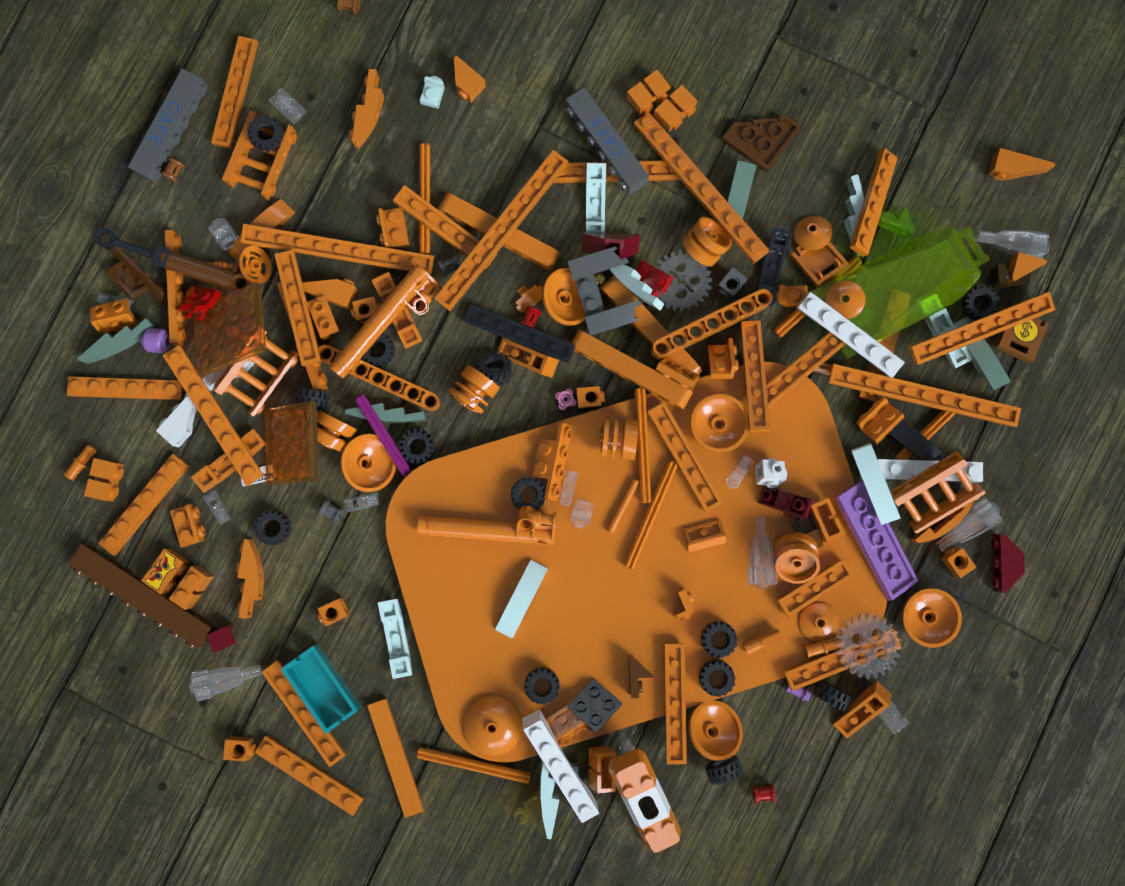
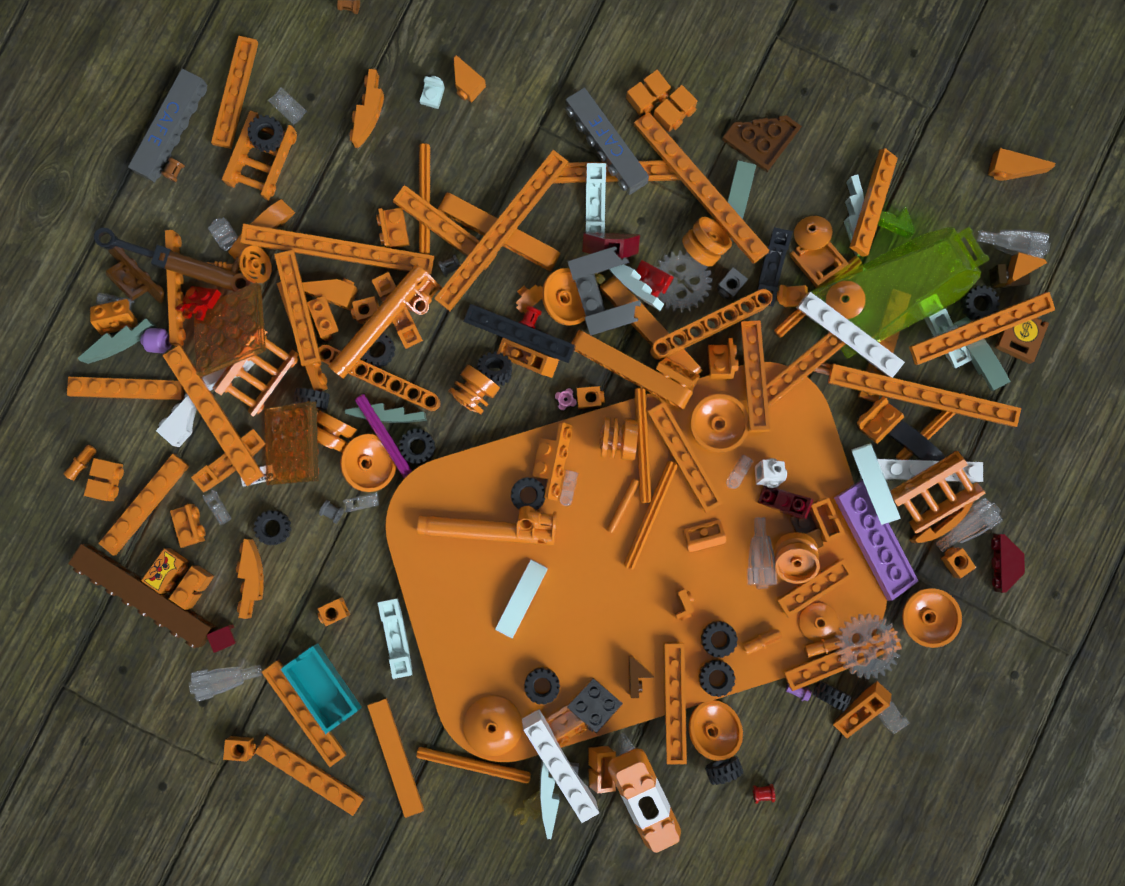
clear brick [570,498,595,529] -> none

